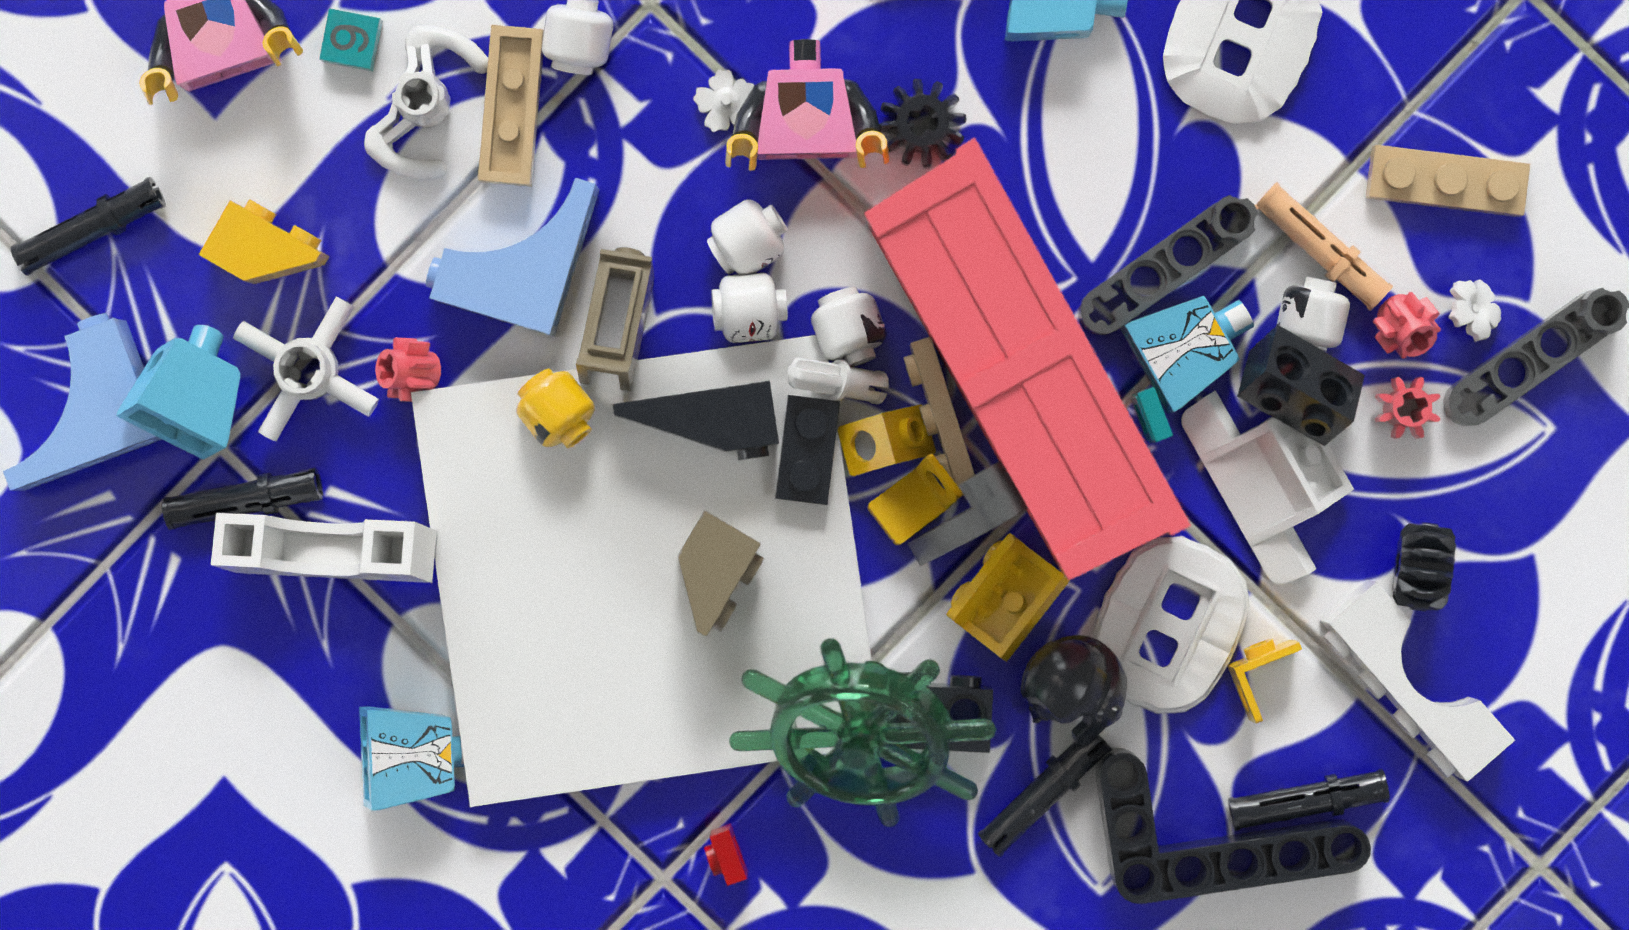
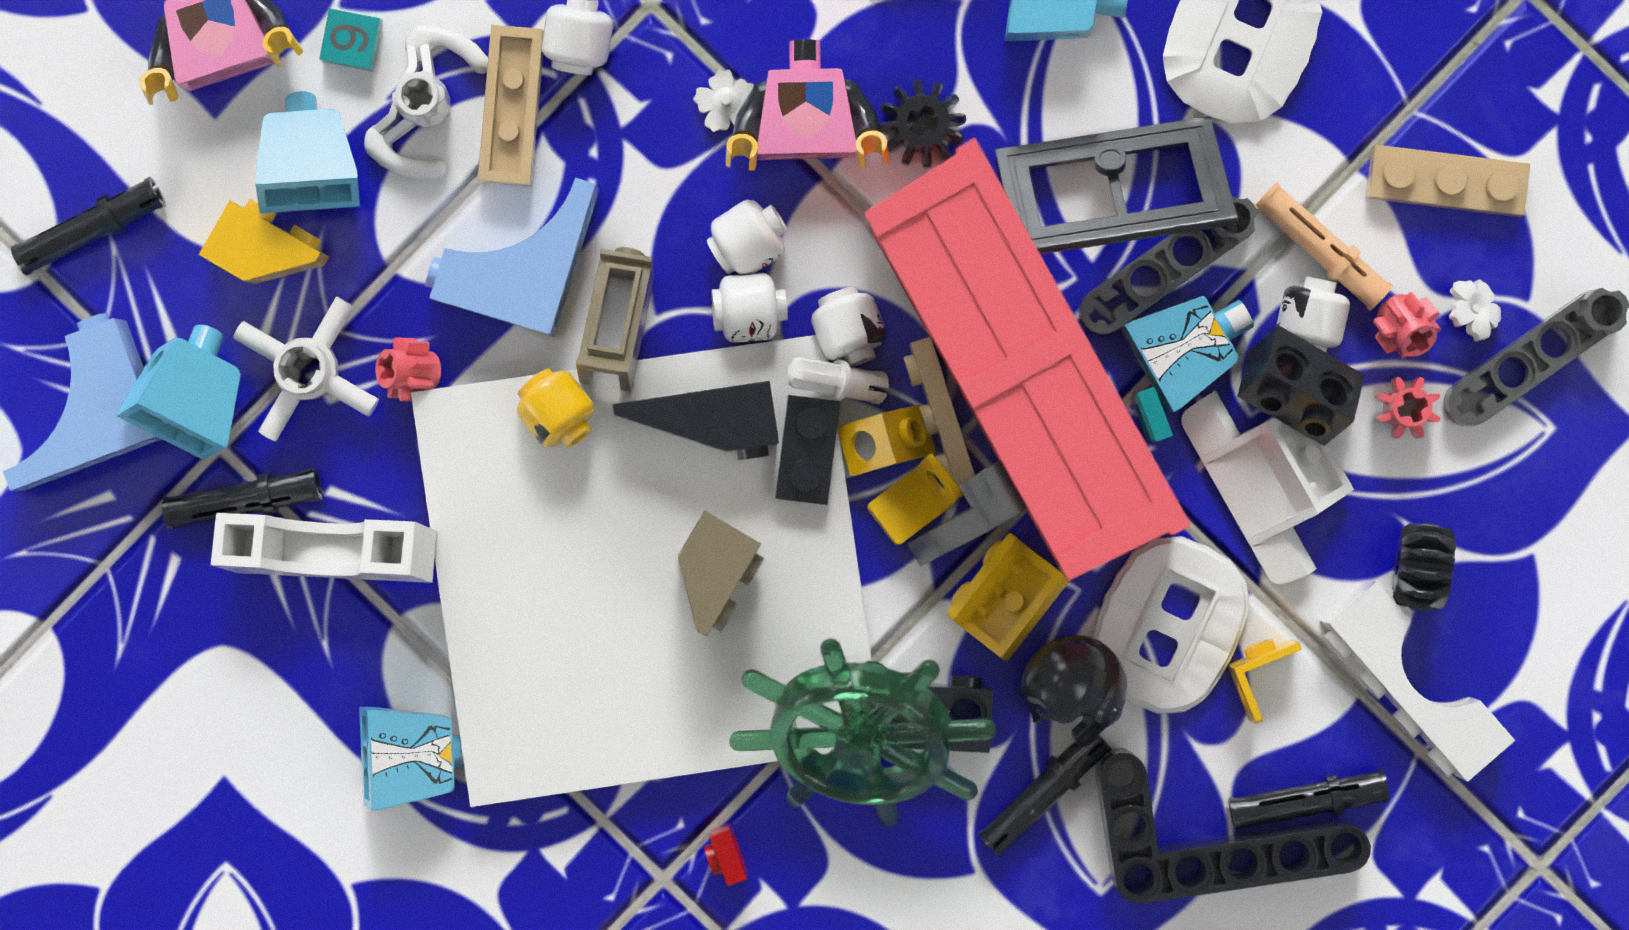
none -> torso [255,91,360,213]
none -> door [995,116,1238,255]

